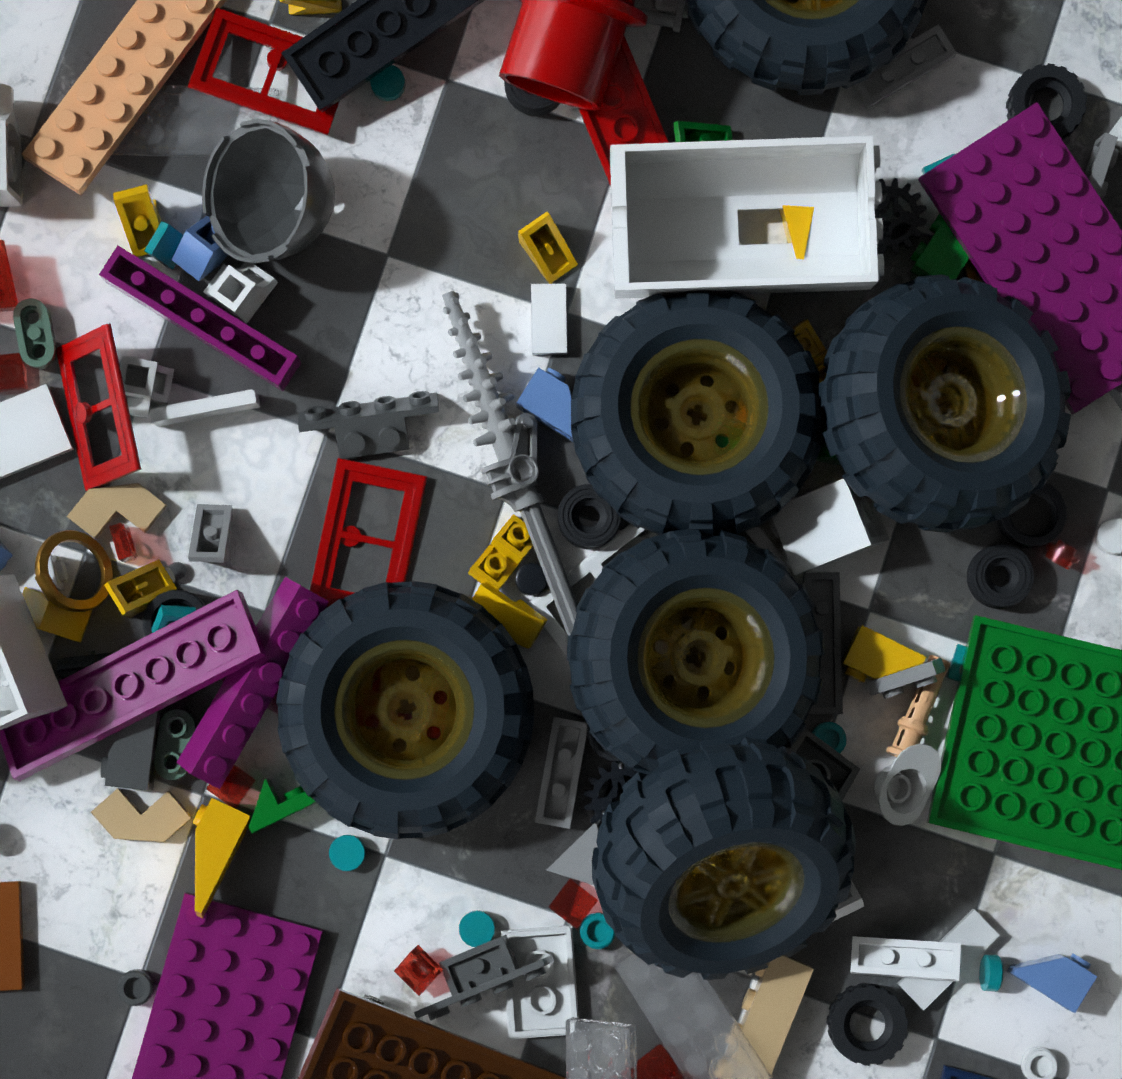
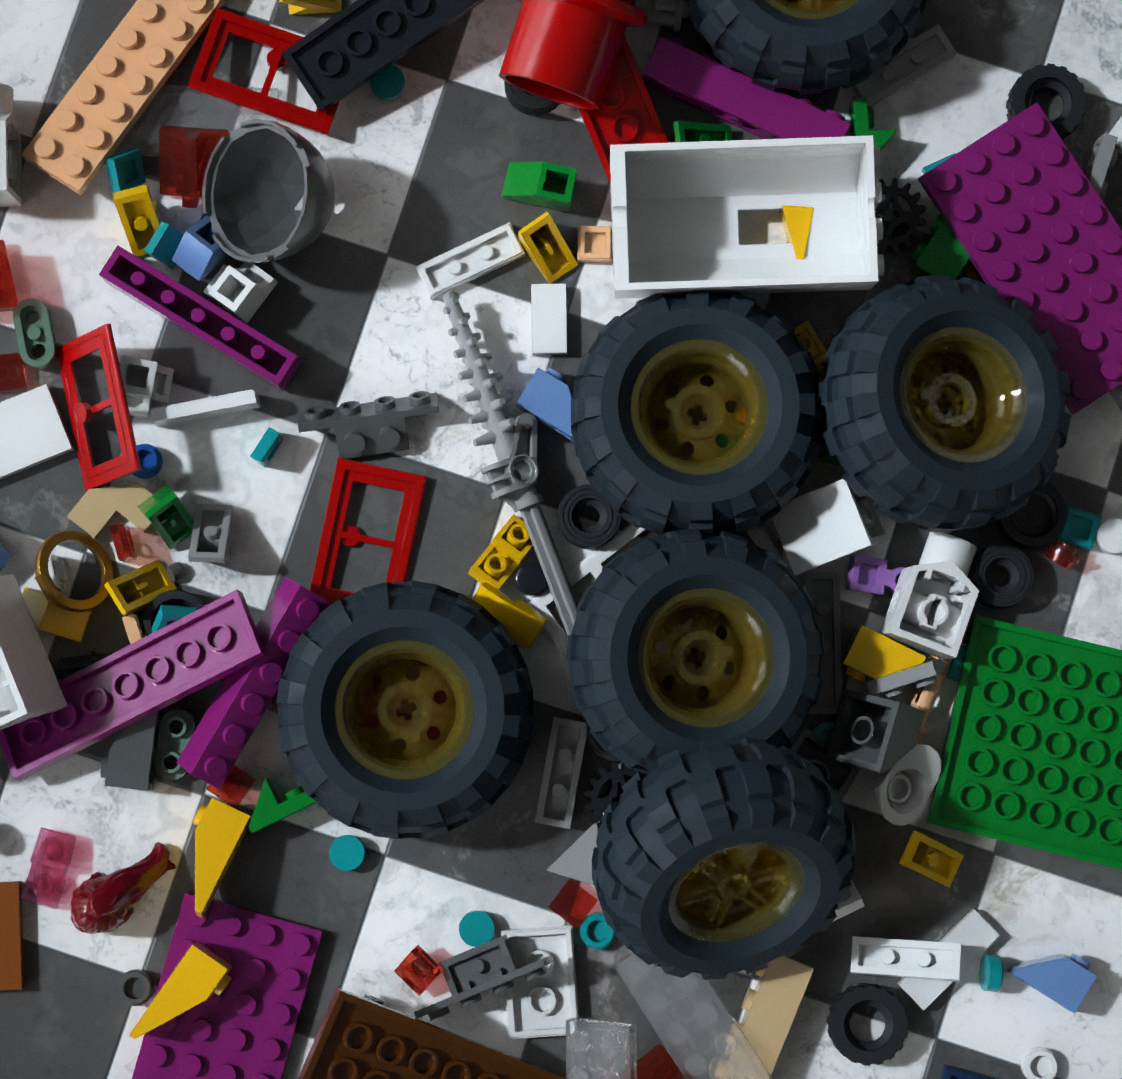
tan tile [91,788,193,842] -> none
none -> clear pink slope [21,827,76,910]
none -> dark red hair [70,842,176,934]
none -> teal plate [105,148,146,192]
none -> light nougat tile [122,613,145,644]
none -> yellow slope [129,941,232,1040]
none -> blue plate [132,444,163,479]
none -> green slope [137,485,194,550]
none -> clear red bracket [159,126,230,208]
none -> teal tile [250,427,283,467]
none -> white tile [416,222,525,300]
none -> green slope [502,162,577,212]
none -> light nougat tile [577,226,612,263]
none -> magenta brick [642,36,850,139]
none -> dark grey slope [825,689,925,774]
none -> medium lavender plate [845,554,907,595]
none -> green slope [849,96,897,152]
none -> white brick [880,531,979,660]
none -> yellow slope [898,830,964,888]
none -> teal tile [1056,506,1102,551]

